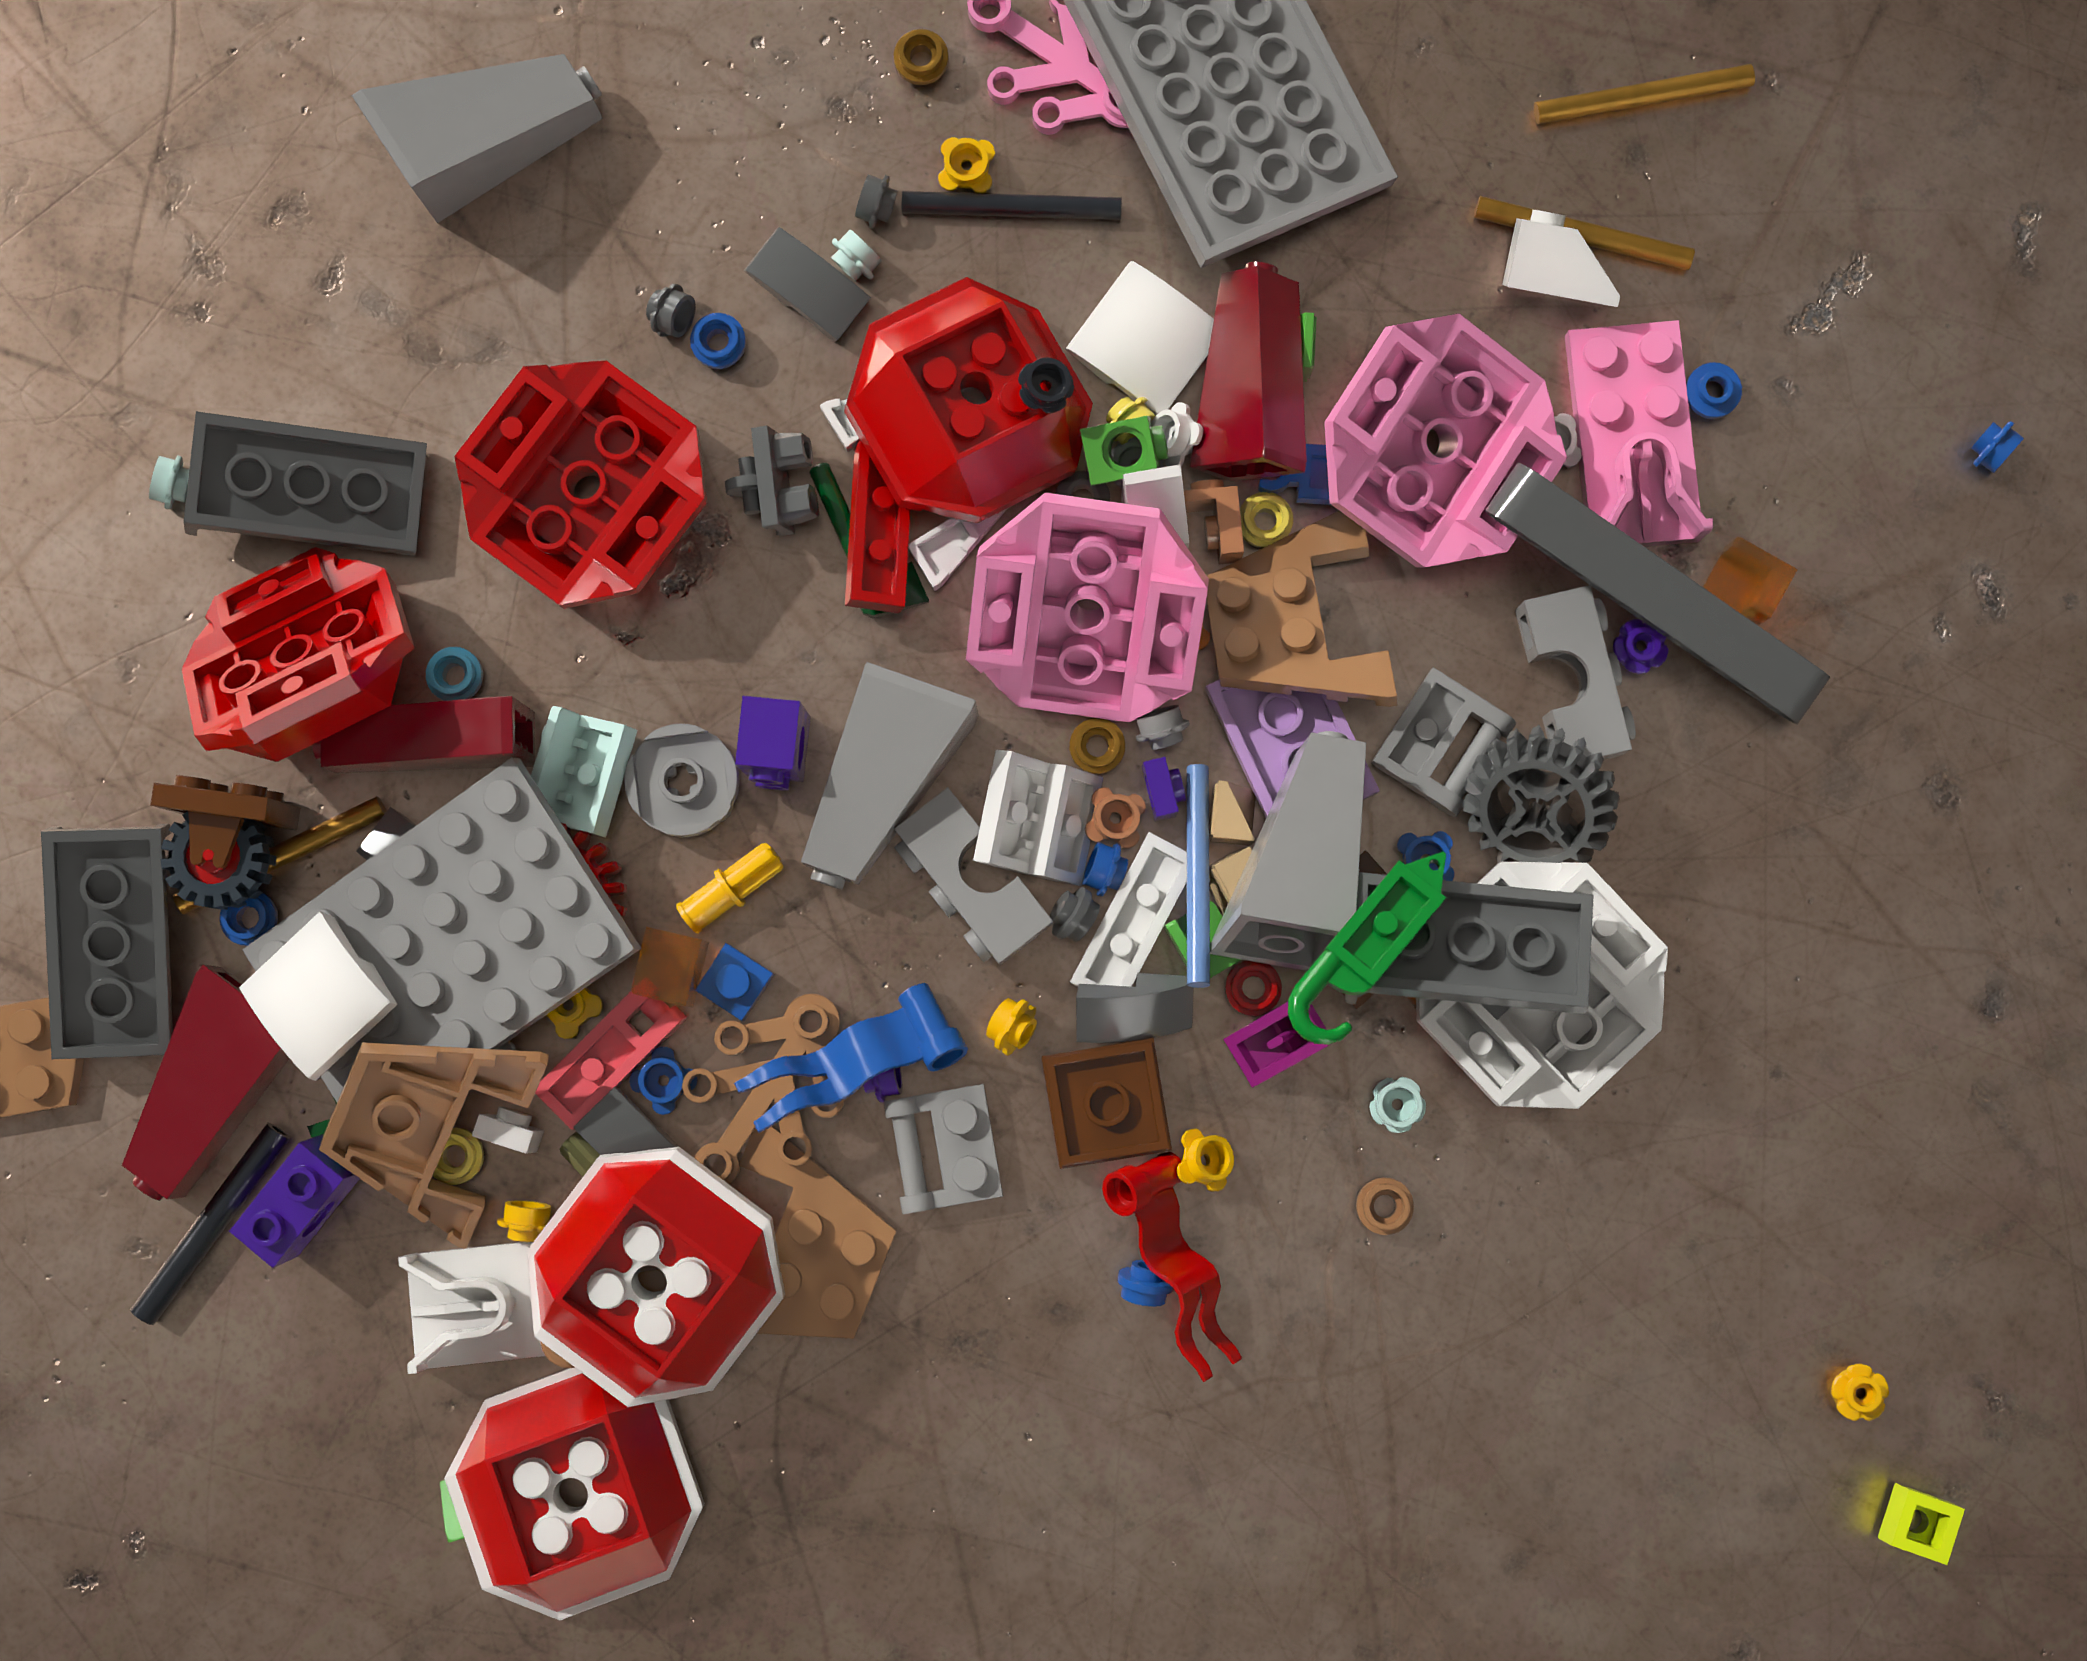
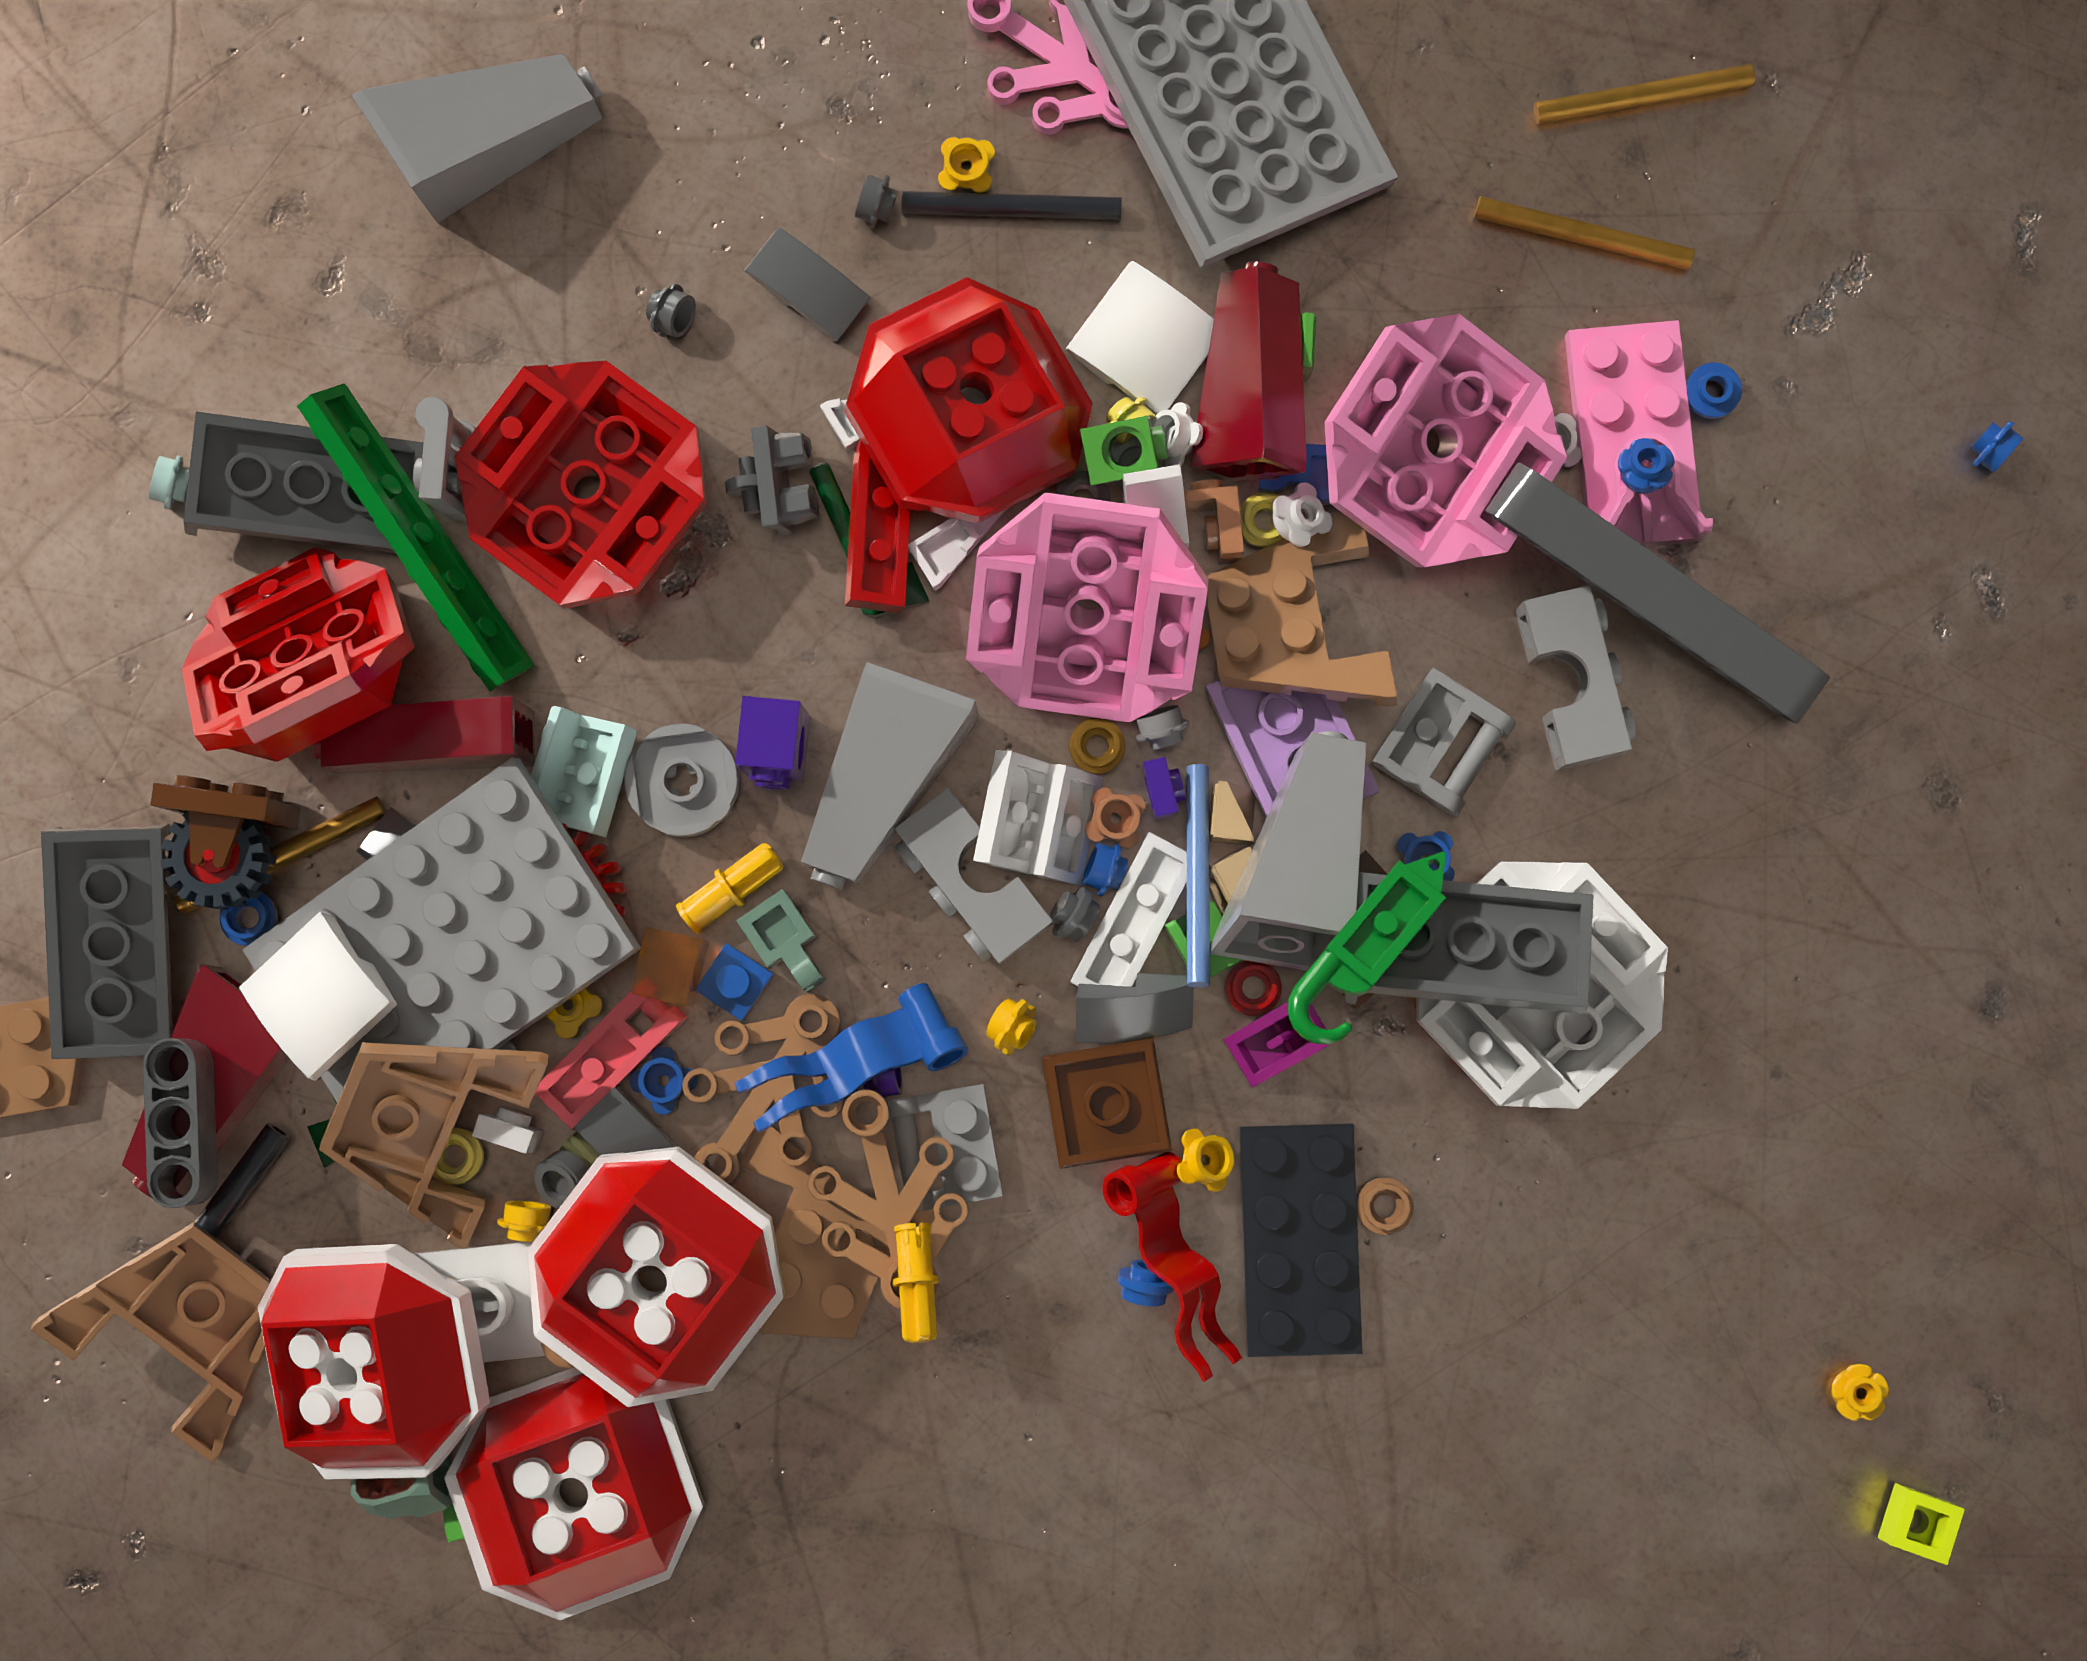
dark purple brick [229,1134,360,1268] -> none
medium azure plate [426,647,483,701] -> none
blue plate [690,313,746,369] -> none
light aqua plate [831,230,882,281] -> none
pearl gold plate [894,29,949,85] -> none
black plate [1018,358,1074,414] -> none
light aqua plate [1369,1077,1426,1133] -> none
dark grey gear [1463,725,1620,863] -> none
white slope [1502,210,1620,307] -> none
dark purple plate [1613,619,1669,674] -> none
clear orange panel [1702,537,1798,626] -> none
none -> medium nougat wing [31,1221,271,1463]
none -> dark grey beam [143,1038,218,1208]
none -> red piece [258,1244,490,1479]
none -> green plate [297,383,535,692]
none -> sand green rock [350,1455,452,1519]
none -> light grey plate [413,397,476,521]
none -> dark grey tile [534,1150,589,1209]
none -> sand green plate [736,889,826,993]
none -> medium nougat plant [808,1090,969,1309]
none -> yellow axle [893,1223,940,1343]
none -> black plate [1238,1123,1363,1357]
none -> white plate [1273,482,1332,547]
none -> blue plate [1618,438,1675,494]

